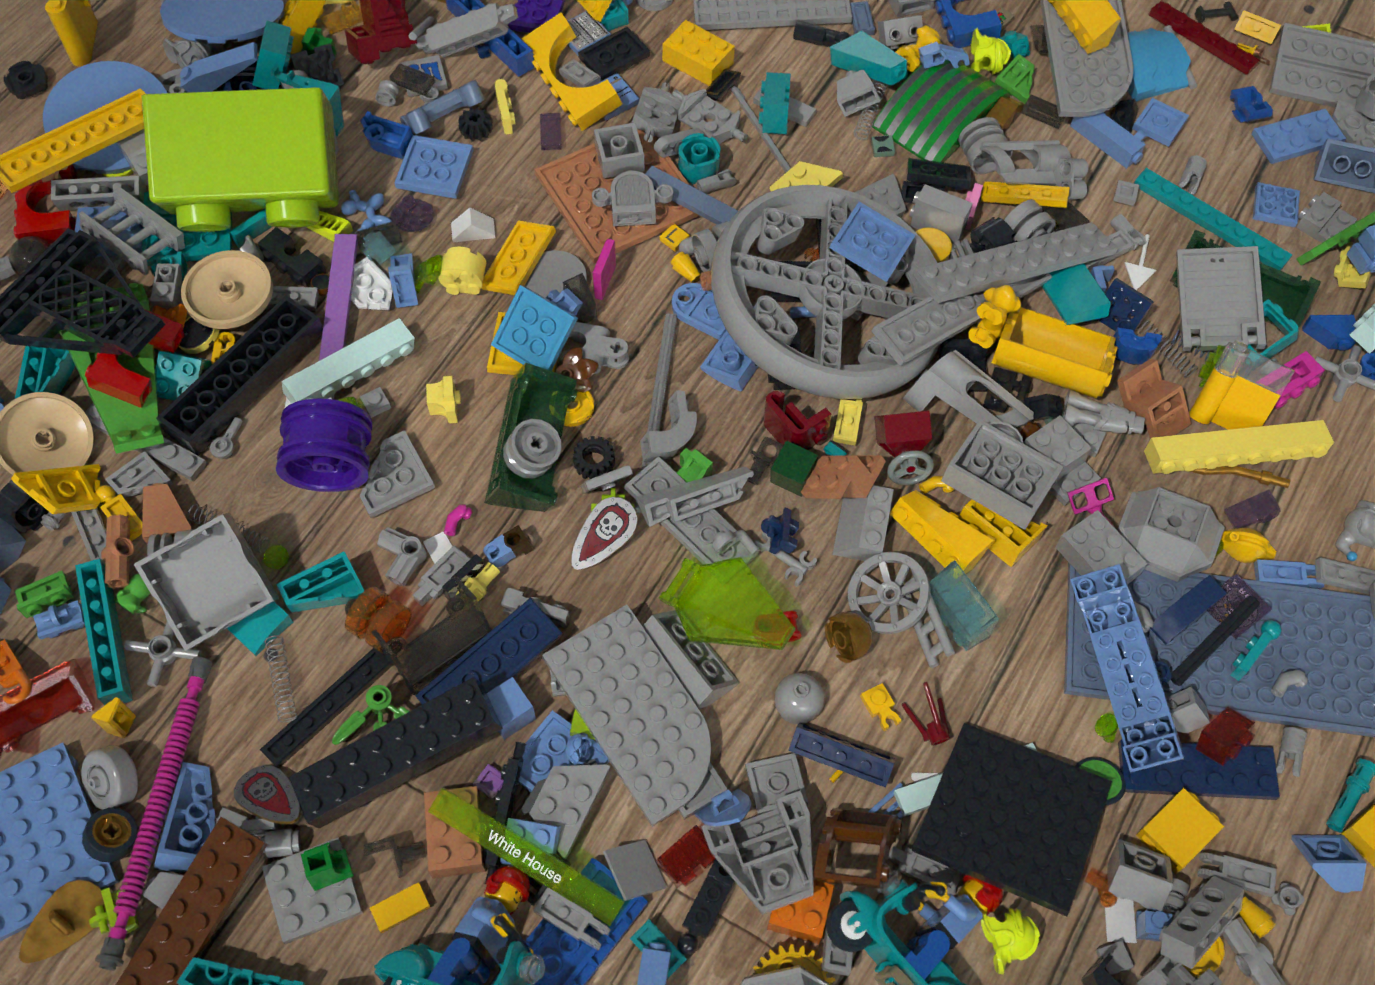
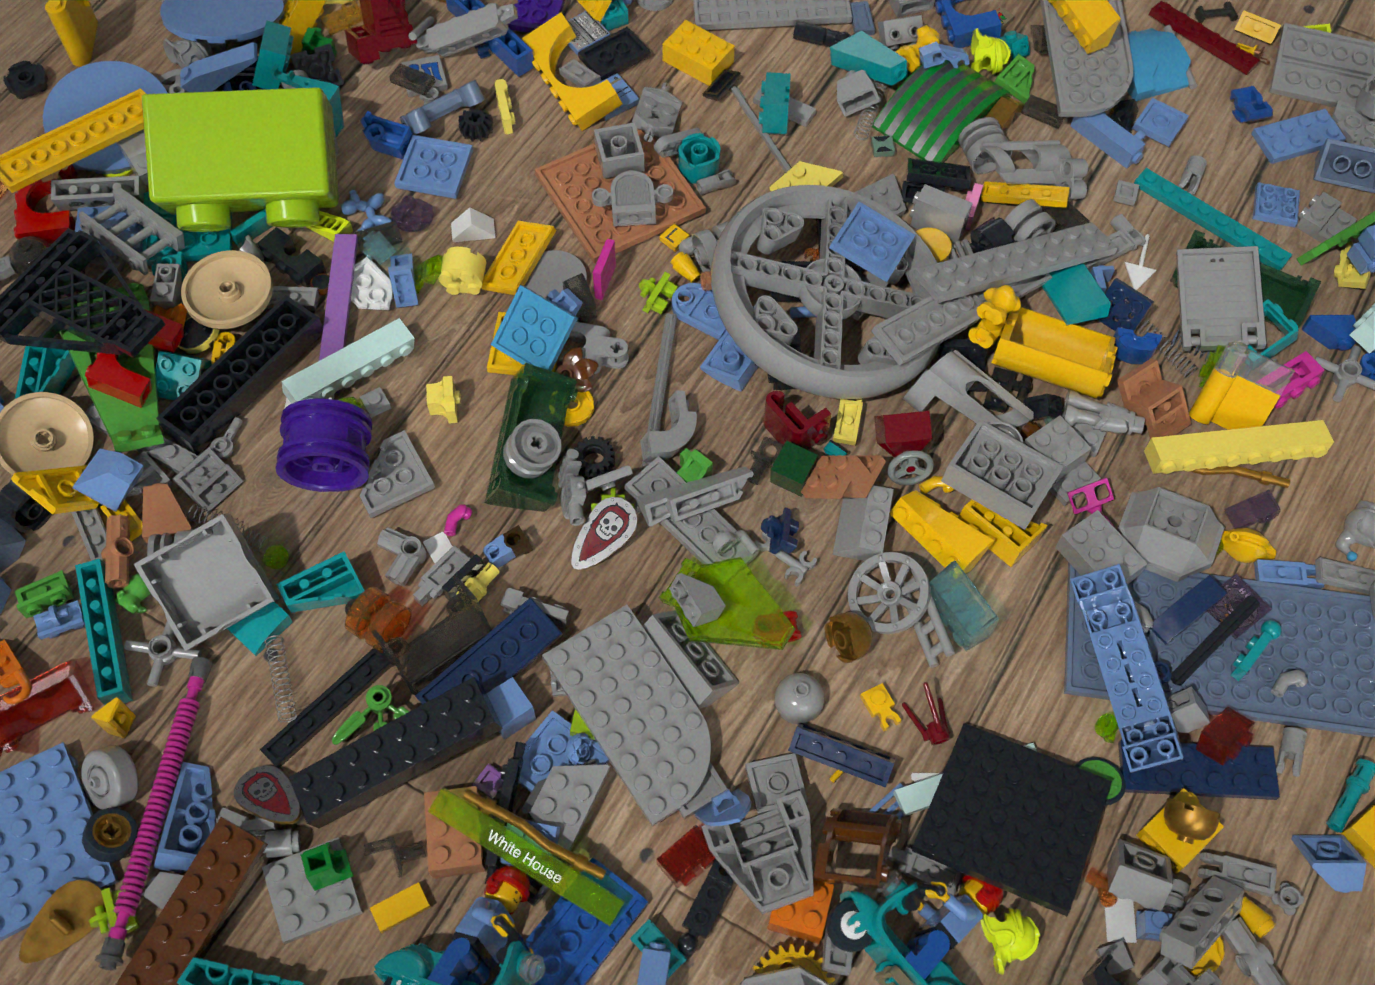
light grey pin [41,512,66,530] -> none
light grey wheel [375,80,399,107] -> none
light grey hinge [533,887,611,950] -> none
clear purple tile [540,113,562,150] -> none
light grey piece [603,840,667,901] -> none
sand blue tile [645,166,738,225] -> none
light grey plate [672,89,748,144] -> none
none -> medium blue slope [73,449,143,512]
none -> light grey slope [172,447,243,512]
none -> pearl gold bar [462,789,606,880]
none -> light grey torso [558,449,586,526]
none -> lime hips [639,272,678,314]
none -> light grey slope [669,573,726,627]
none -> pearl gold cylinder [1164,798,1221,844]

